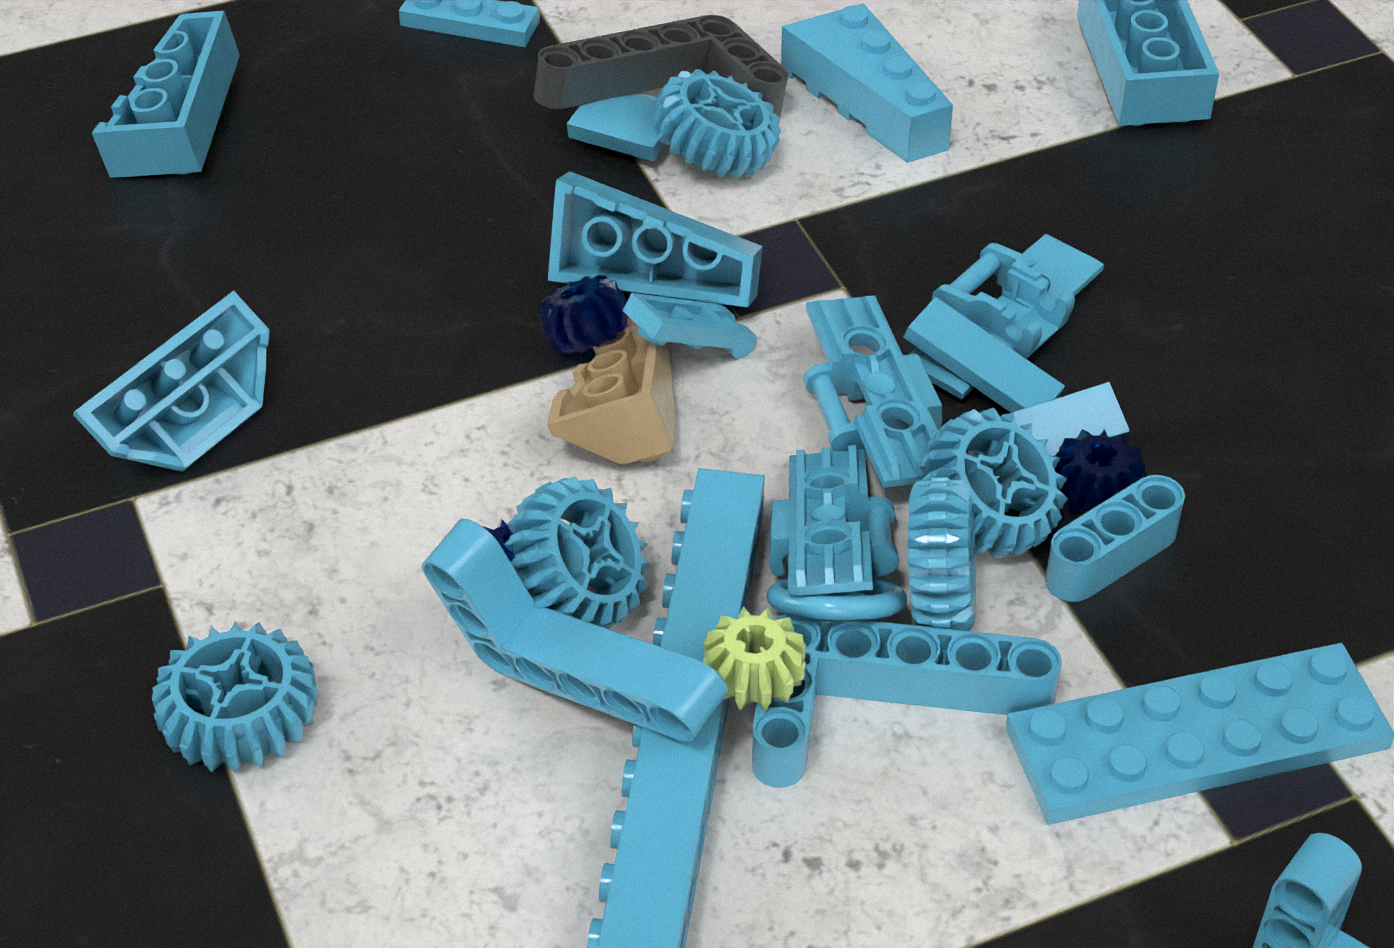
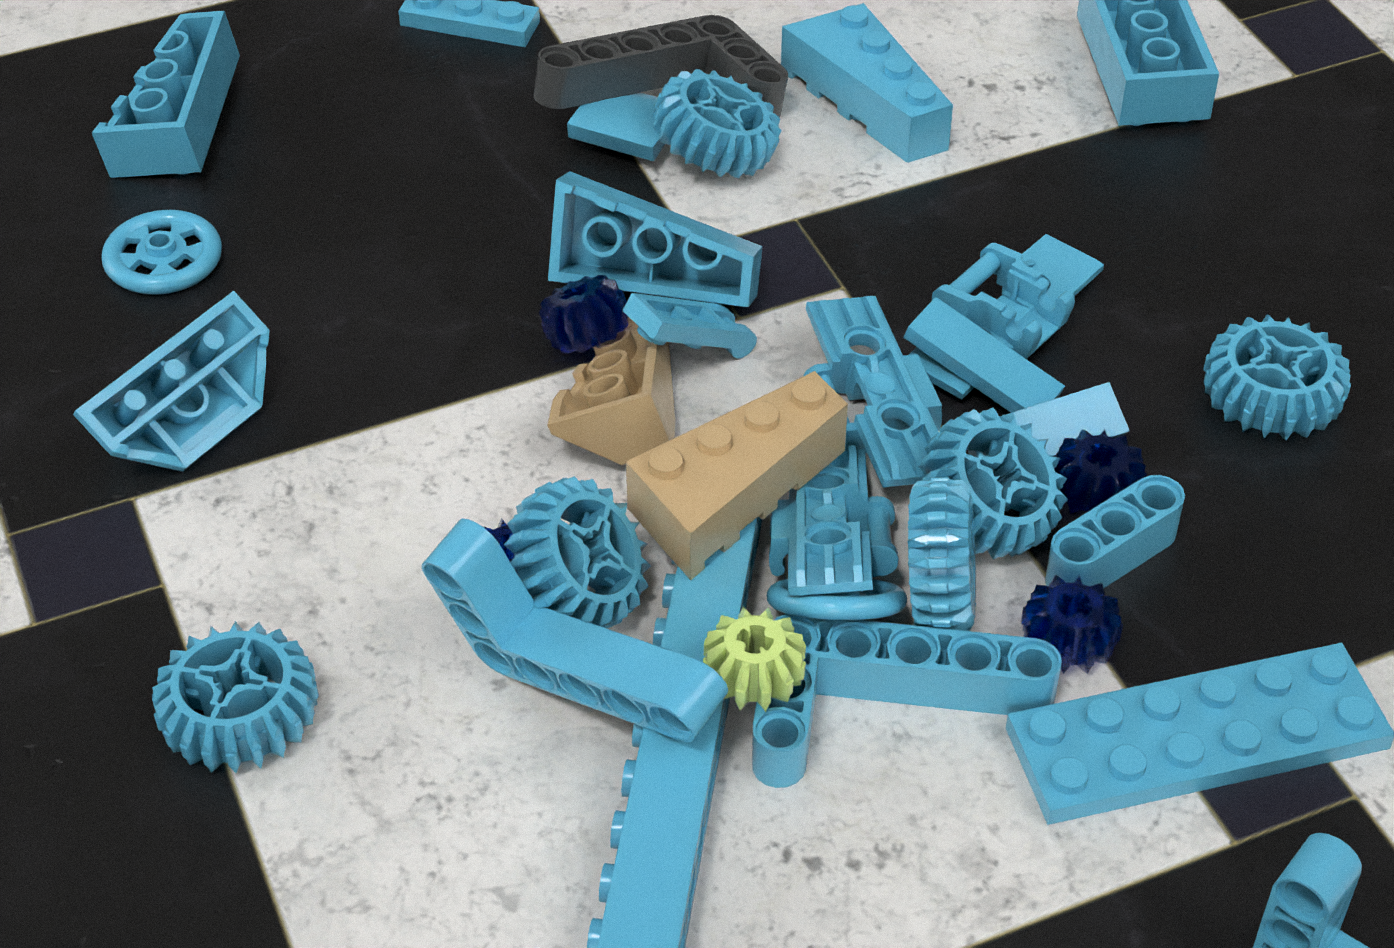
none -> medium azure plate [102,210,222,295]
none -> tan wedge [626,371,848,580]
none -> clear blue gear [1021,574,1123,674]
none -> medium azure gear [1203,314,1351,440]

